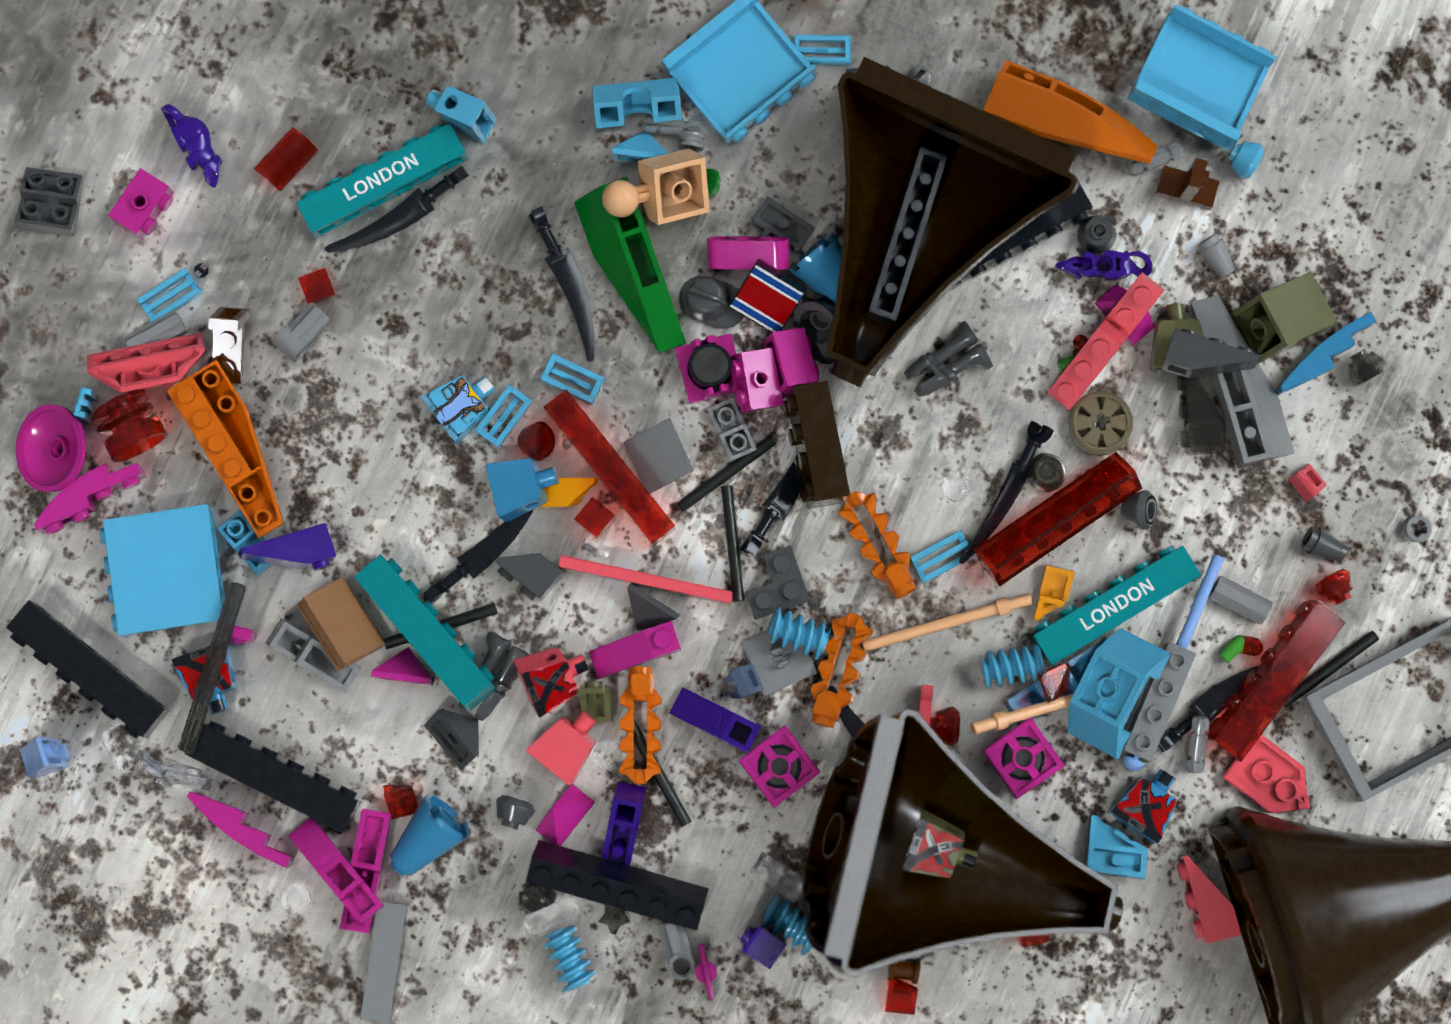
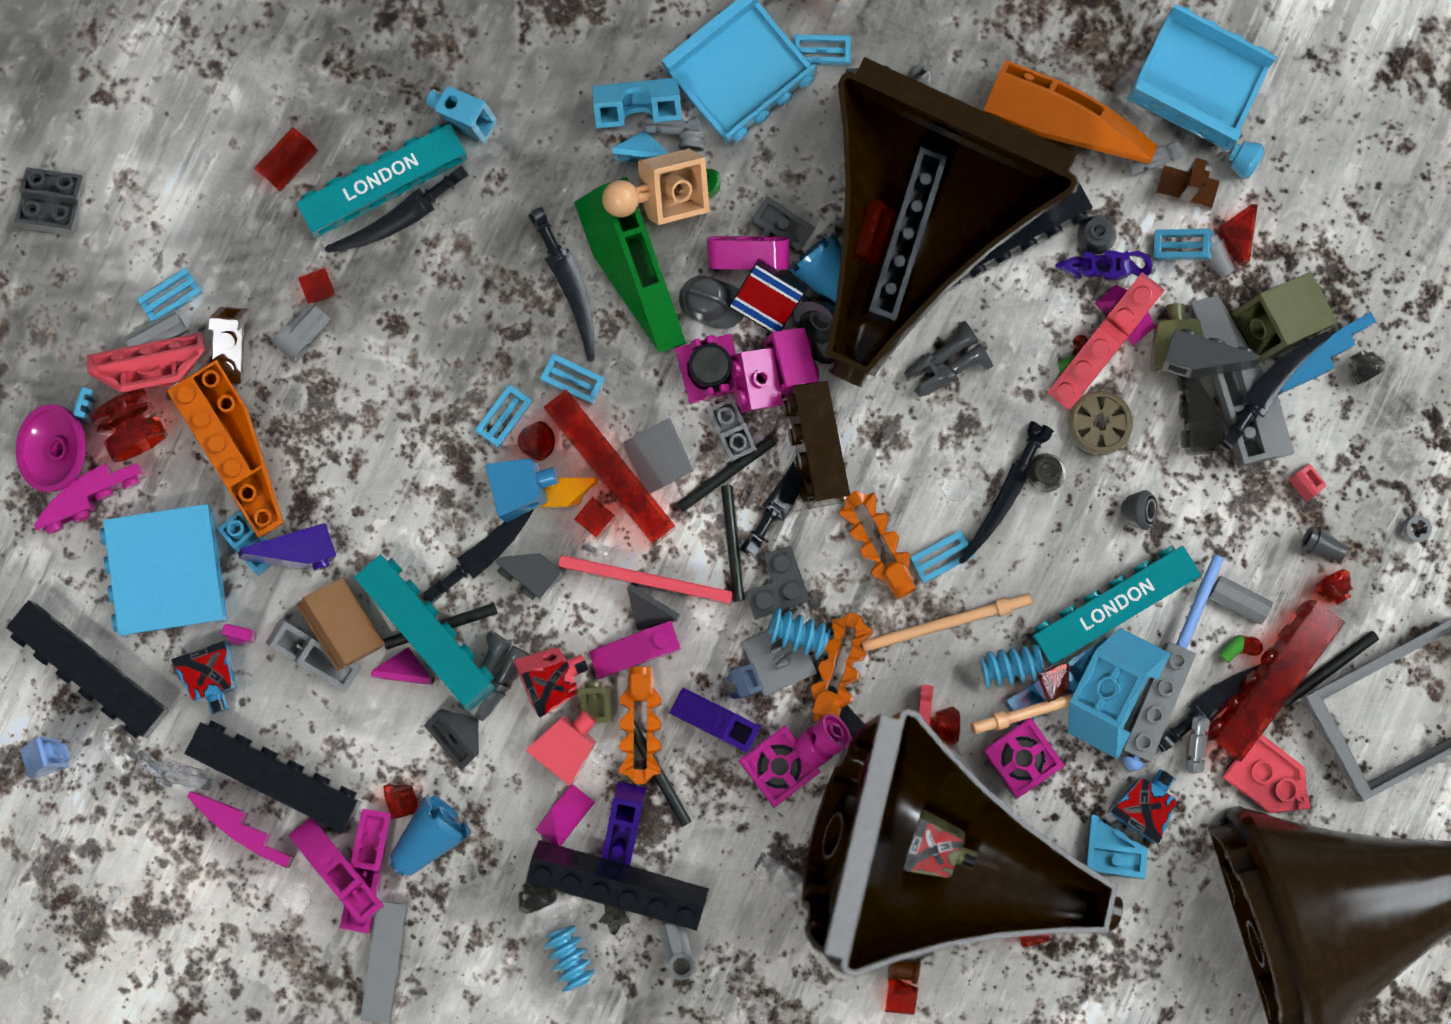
dark pink brick [108,168,174,240] -> none
dark purple animal [161,104,222,188] -> none
clear smoke axle [178,582,246,754] -> none
black piece [194,263,209,278] -> none
torso [421,376,495,445] -> none
dark grey cone [496,795,535,830] -> none
dark pink piece [695,944,717,1001] -> none
dark purple slope [739,923,787,969] -> none
medium azure piece [761,892,813,956] -> none
clear red brick [973,452,1143,587] -> none
light orange slope [1034,564,1075,620] -> none
coral slope [1176,855,1241,944] -> none
none -> dark pink wheel [795,714,851,768]
none -> clear red tile [854,199,894,264]
none -> medium azure tile [1153,229,1214,260]
none -> clear red slope [1215,204,1258,267]
none -> black sword [1218,332,1331,452]

